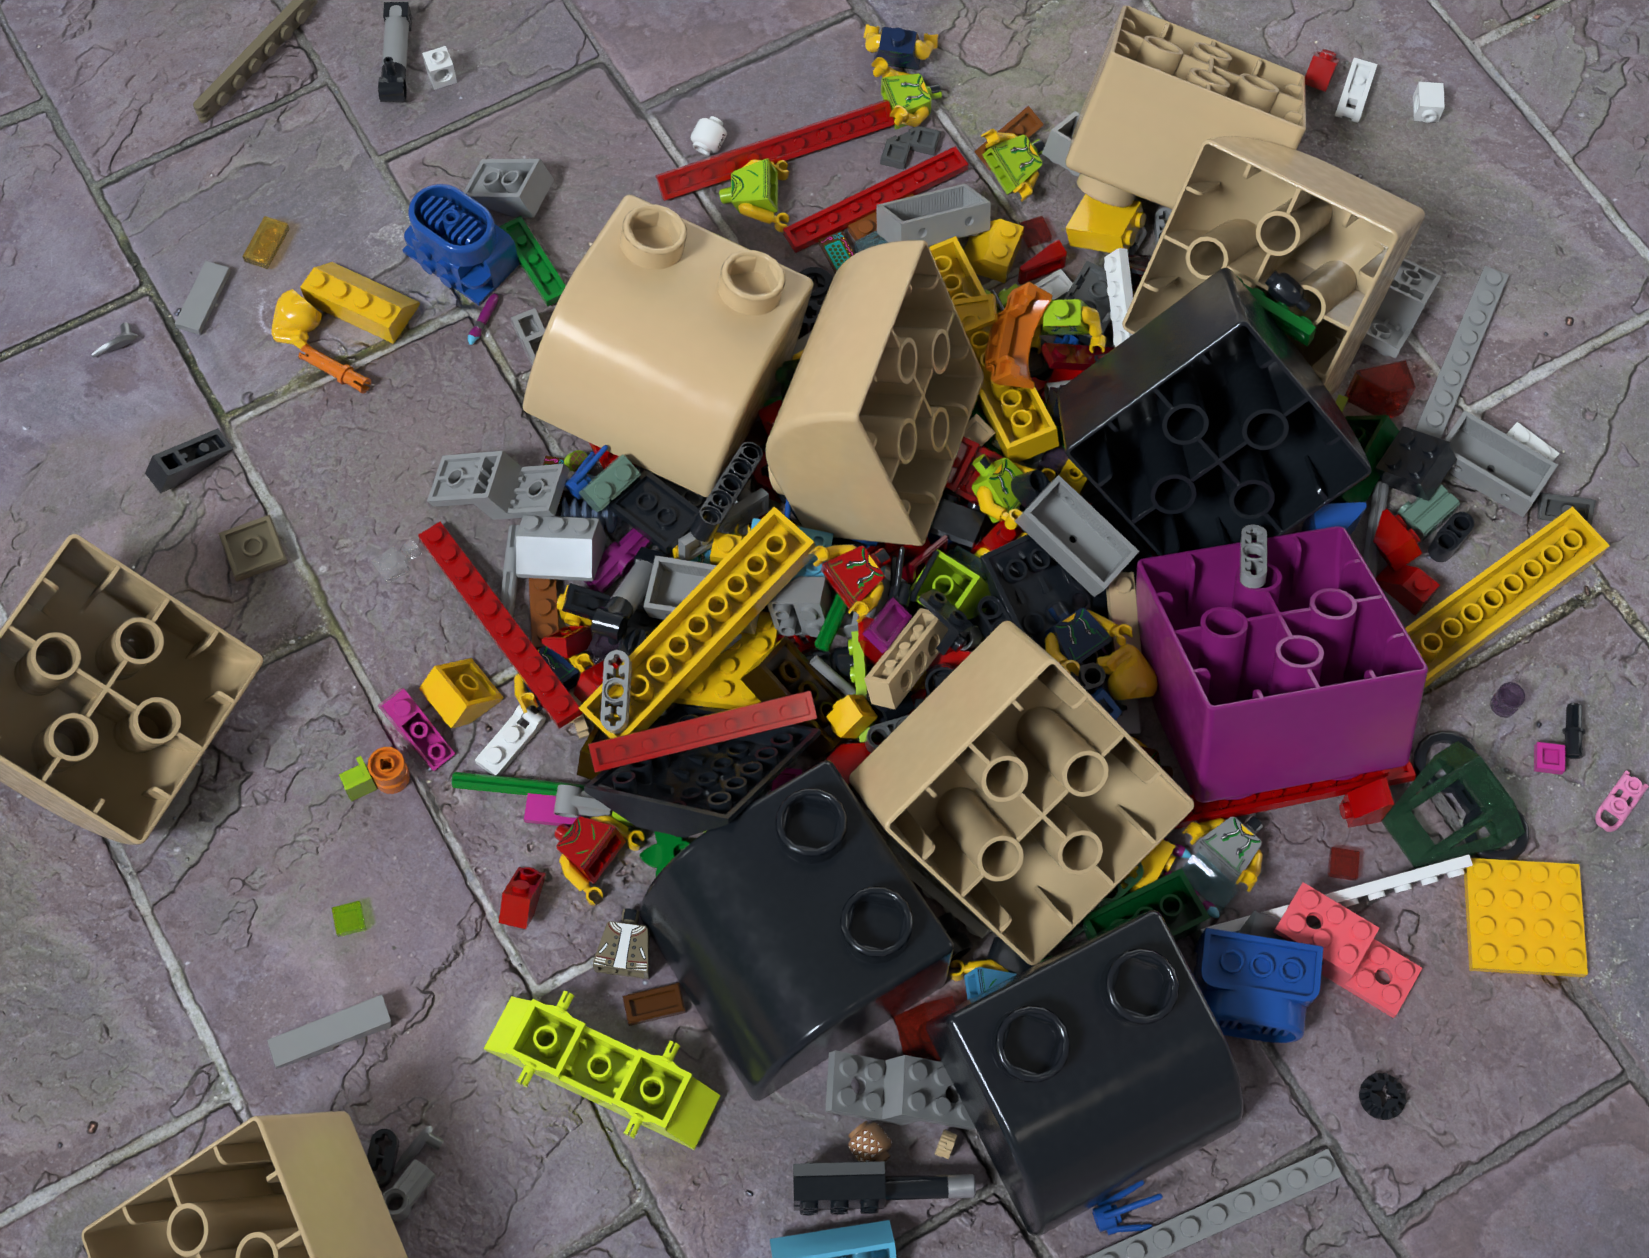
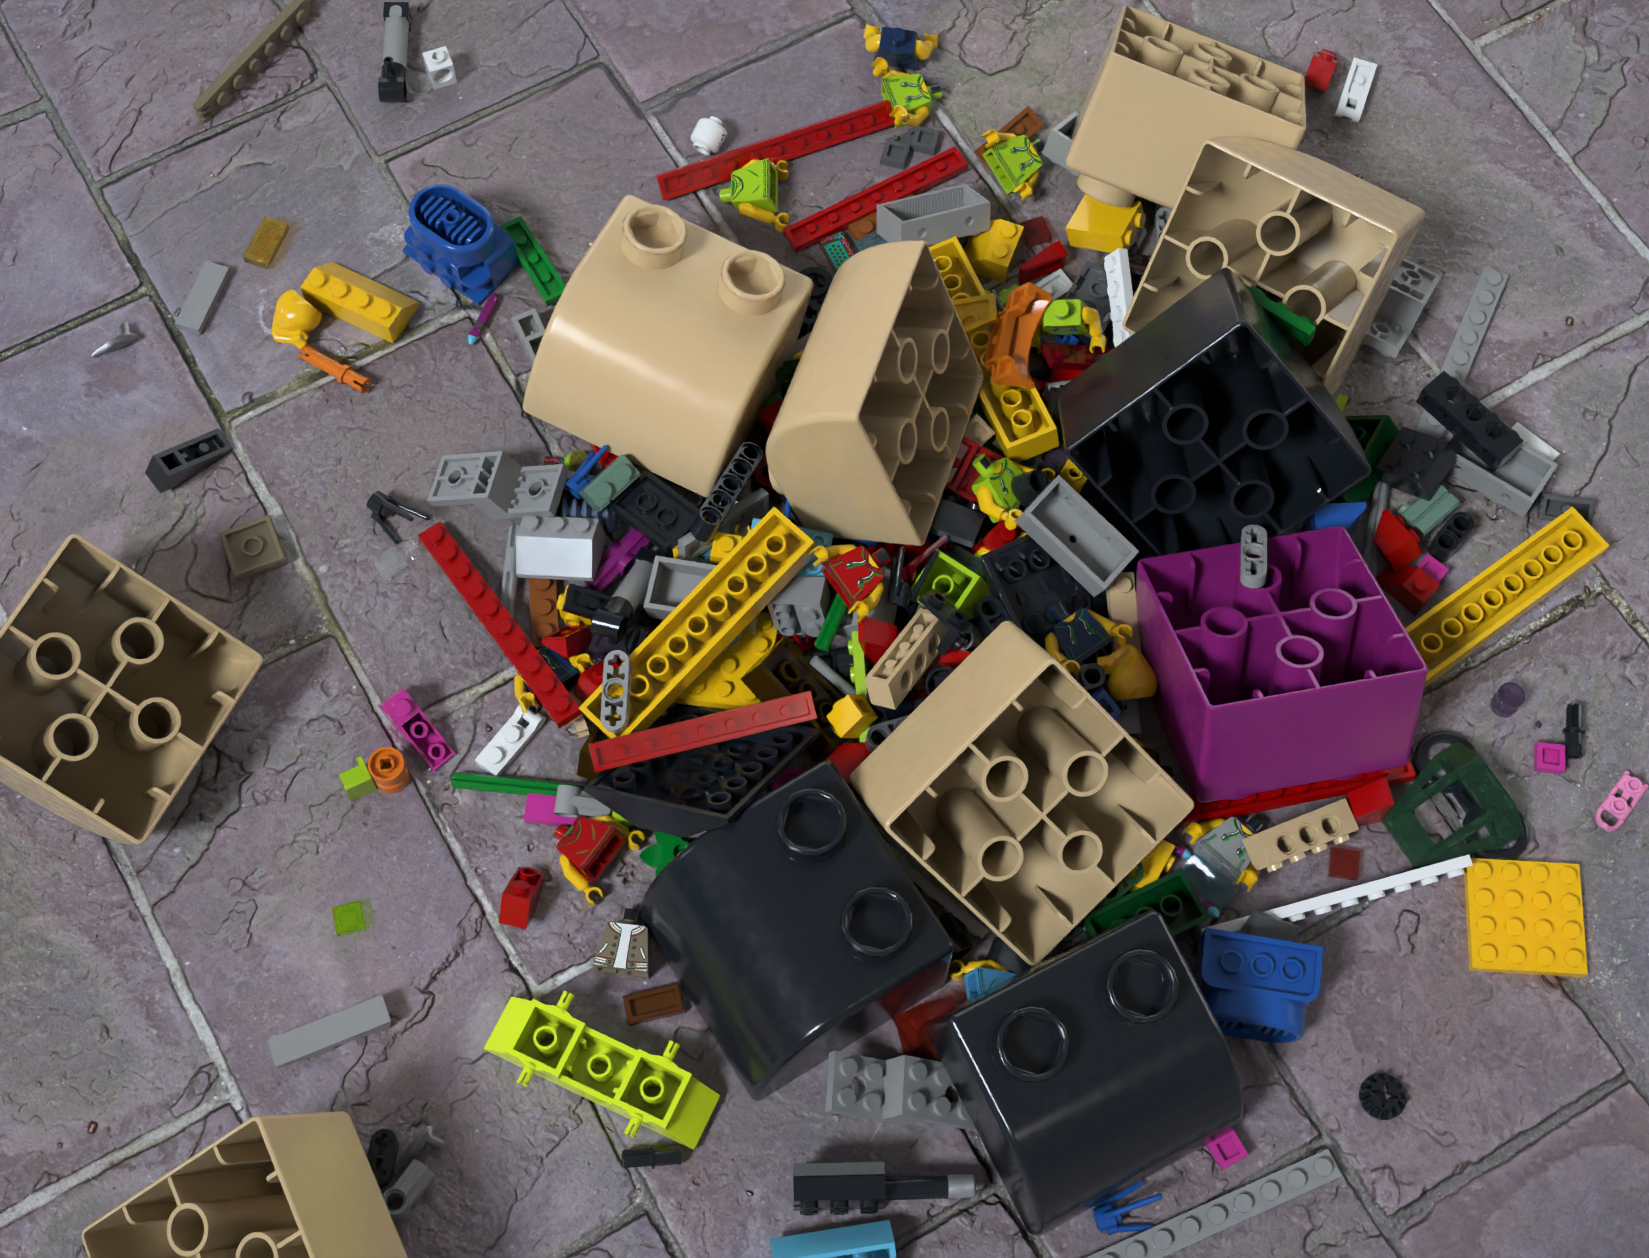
yellow slope [419,658,504,729] -> none
light grey slope [464,159,554,217] -> none
medium nougat head [848,1121,892,1162] -> none
magenta tile [863,598,912,653] -> none
tan axle [935,1129,957,1159] -> none
black plant [1265,270,1311,313] -> none
coral bracket [1273,882,1422,1018] -> none
clear red slope [1344,360,1416,417] -> none
white brick [1413,82,1445,123] -> none
none -> black plant [367,491,430,544]
none -> black axle [622,1145,681,1169]
none -> dark pink plate [1206,1130,1248,1171]
none -> tan brick [1242,798,1359,873]
none -> black brick [1416,371,1524,472]
none -> dark pink plate [1416,554,1450,584]

